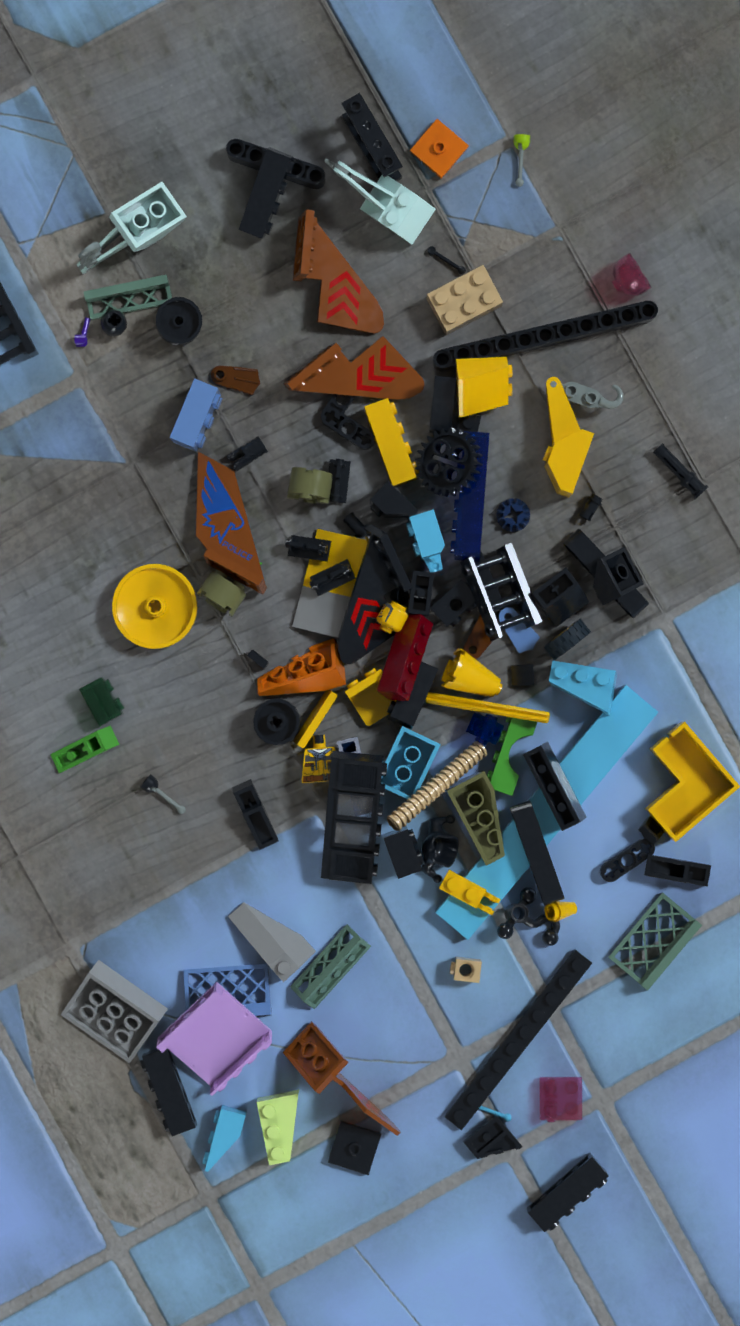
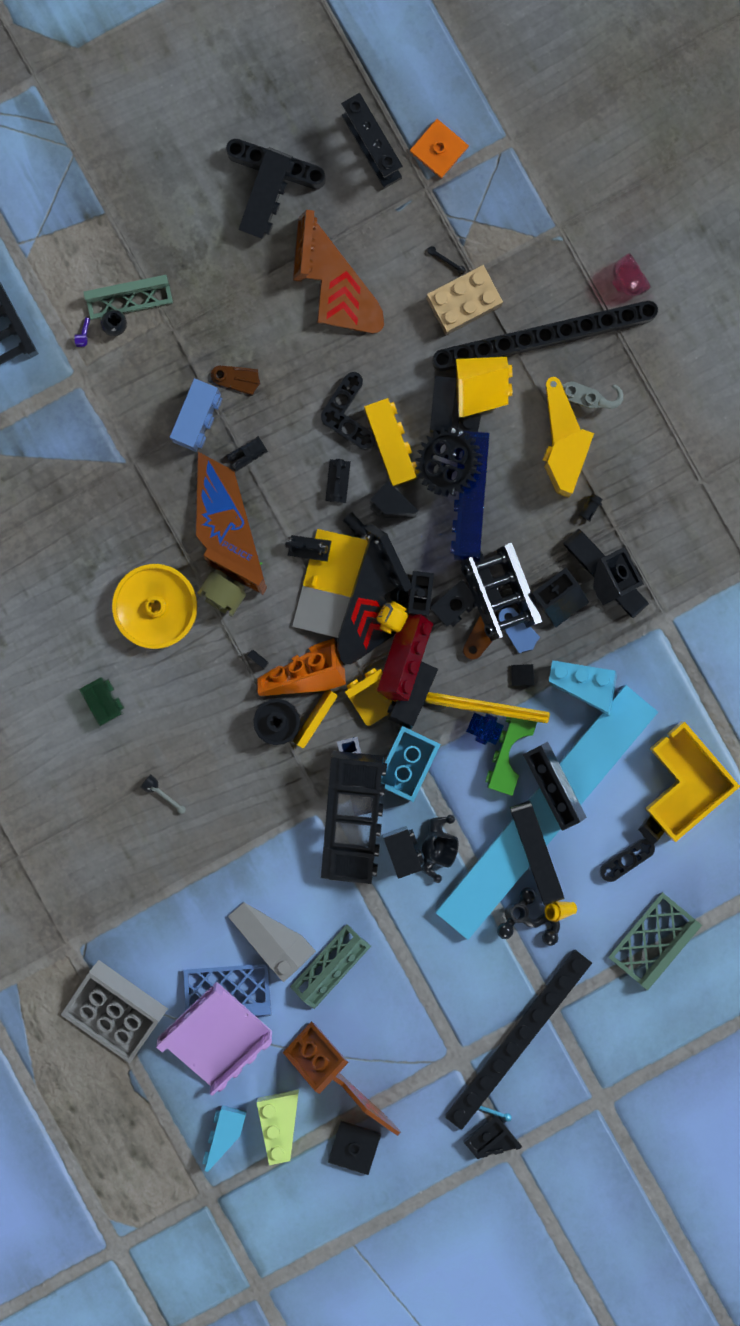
bright green slope [50,725,120,773] -> none
light aqua slope [77,182,187,274] -> none
black brick [140,1048,197,1137] -> none
black wheel [156,297,202,345] -> none
black slope [232,779,279,850] -> none
dark orange piece [284,336,425,400] -> none
olive brick [287,467,333,504] -> none
torso [302,734,336,783] -> none
black hinge [310,559,356,596] -> none
light aqua slope [324,159,436,244] -> none
tan piece [387,741,487,831] -> none
medium azure hinge [406,509,445,573] -> none
yellow hinge [439,870,501,915] -> none
yellow cone [441,648,502,698] -> none
olive wedge [446,771,505,866] -> none
tan brick [450,957,482,983] -> none
dark blue gear [496,498,530,532] -> none
hinge [513,134,530,187] -> none
black brick [526,1153,609,1232] -> none
clear pink hinge [540,1077,582,1122] -> none
black wheel [544,618,591,660] -> none
black slope [644,854,711,887] -> none
black pin [653,443,709,500] -> none

